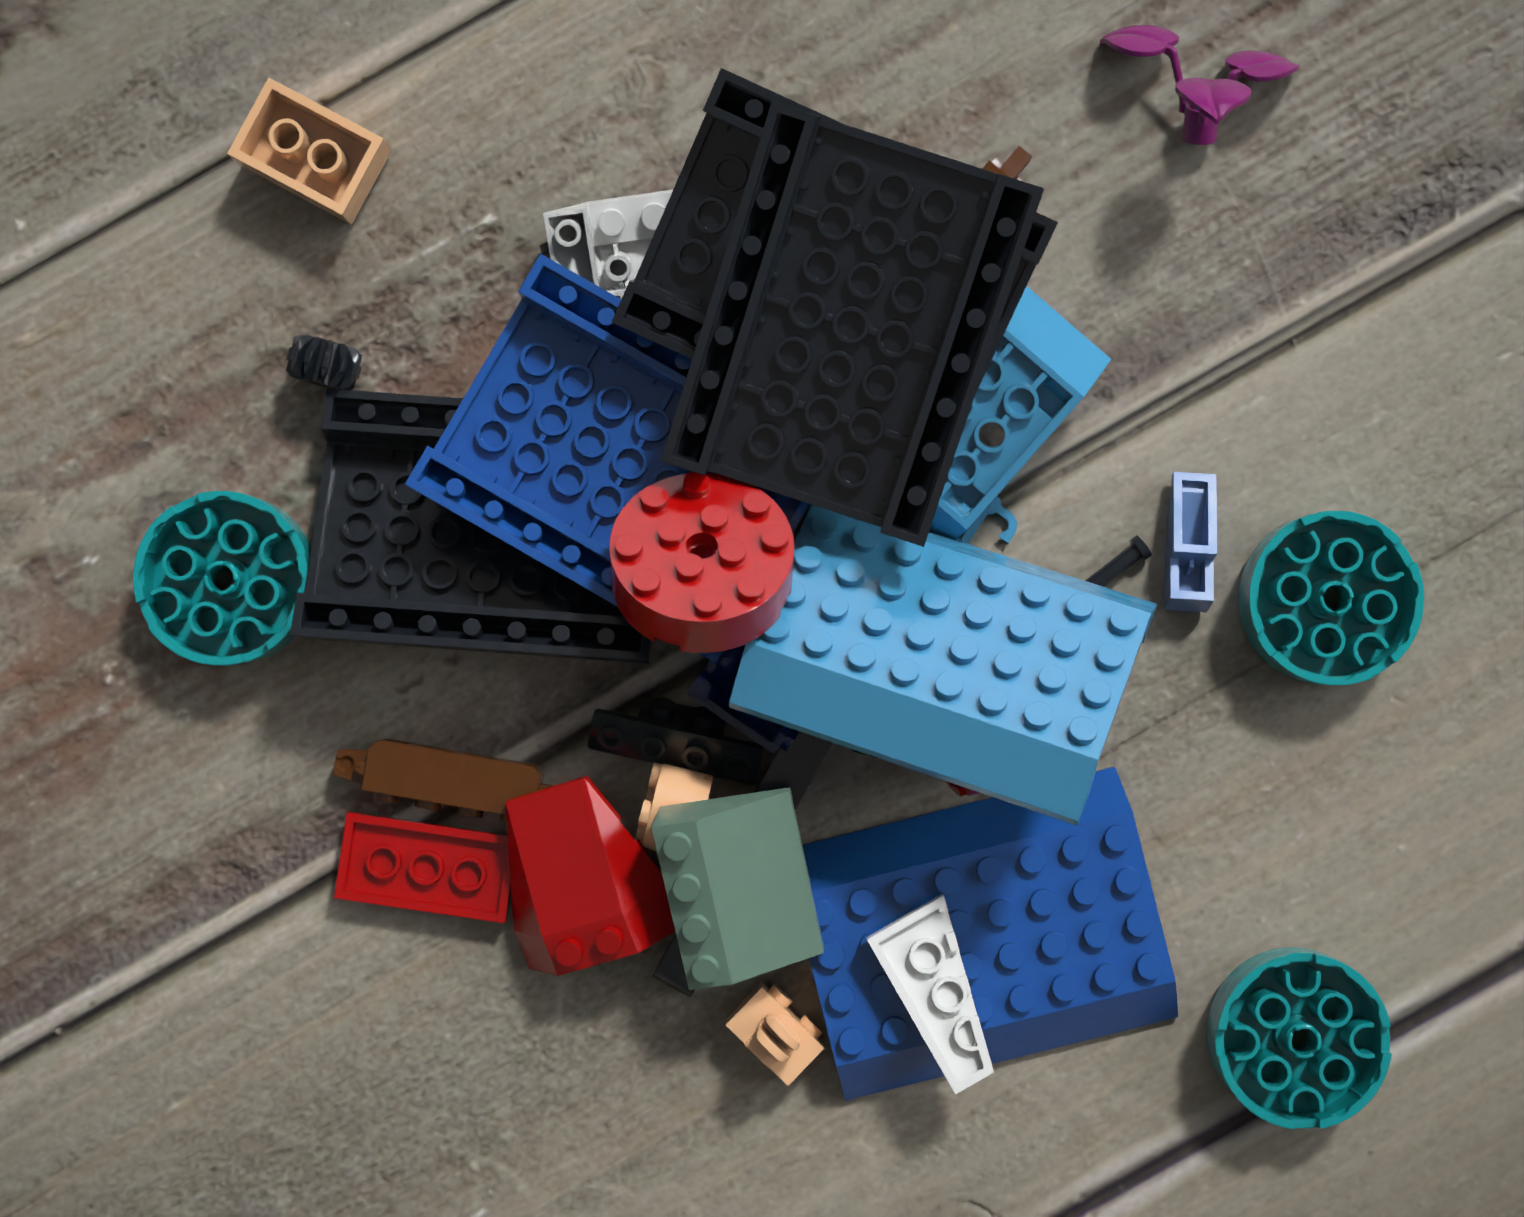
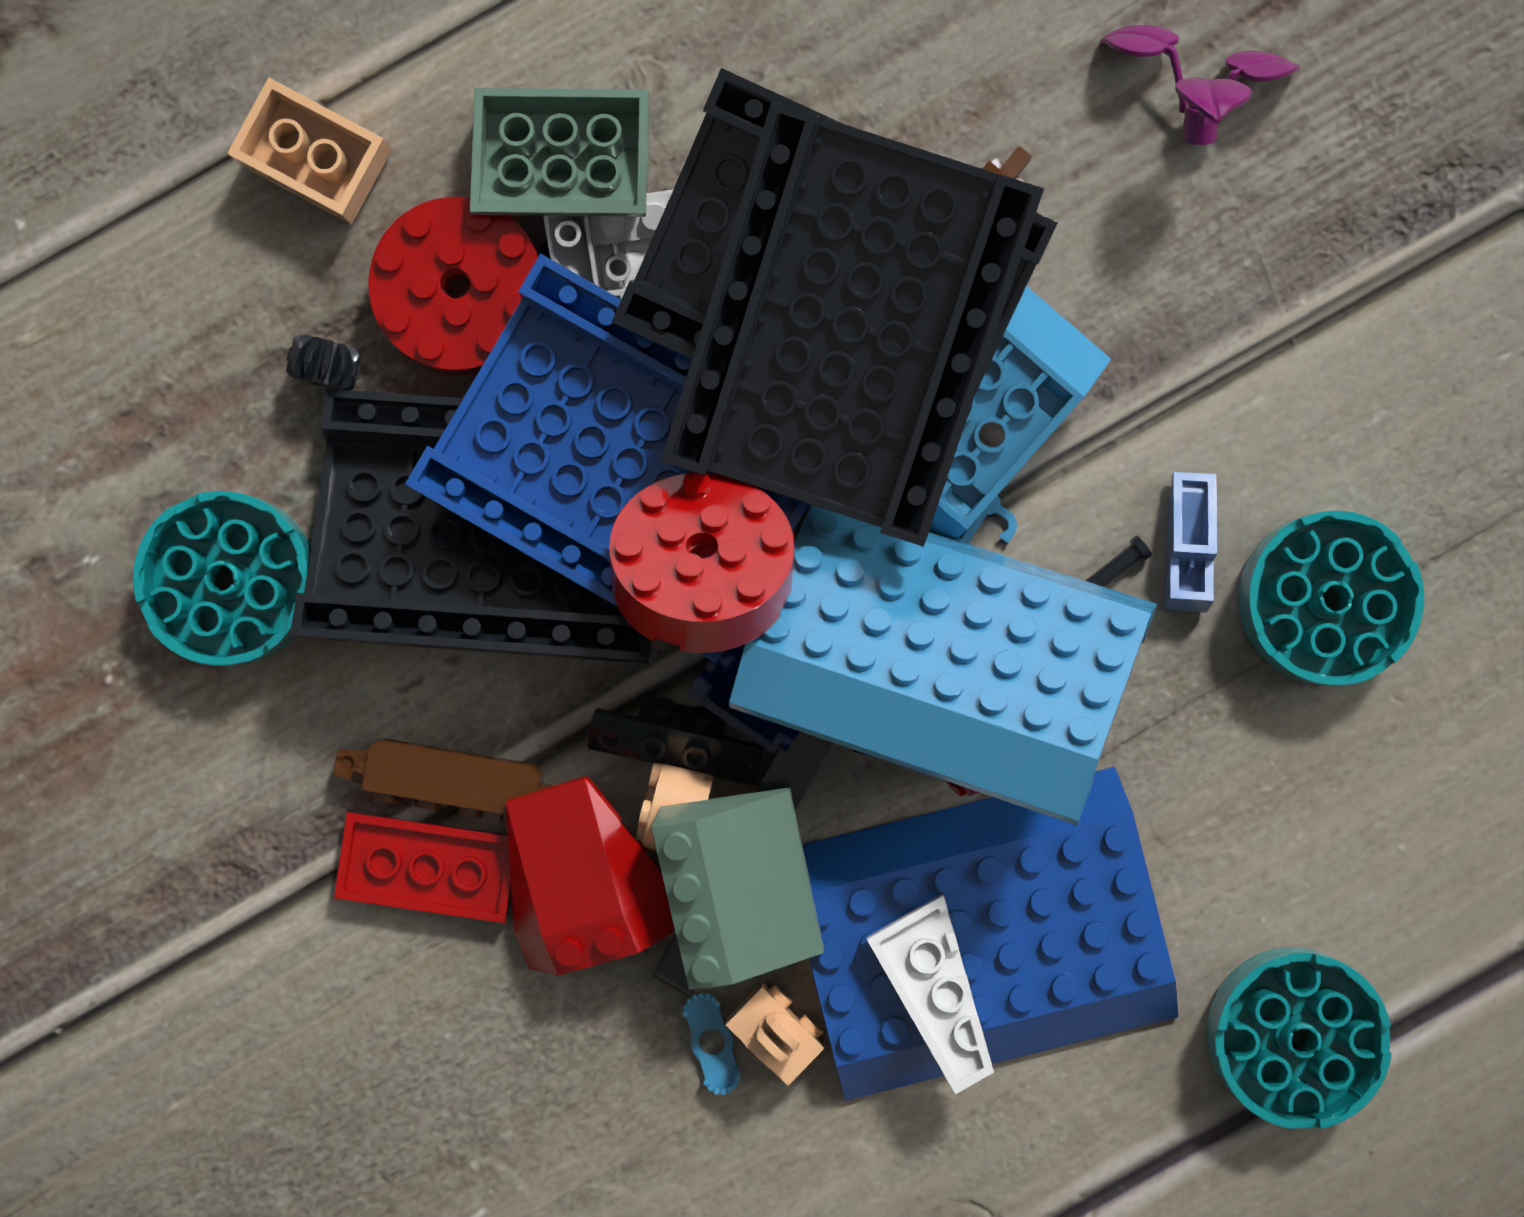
none -> red brick [368,197,539,376]
none -> sand green slope [470,88,651,217]
none -> dark azure piece [683,993,741,1095]

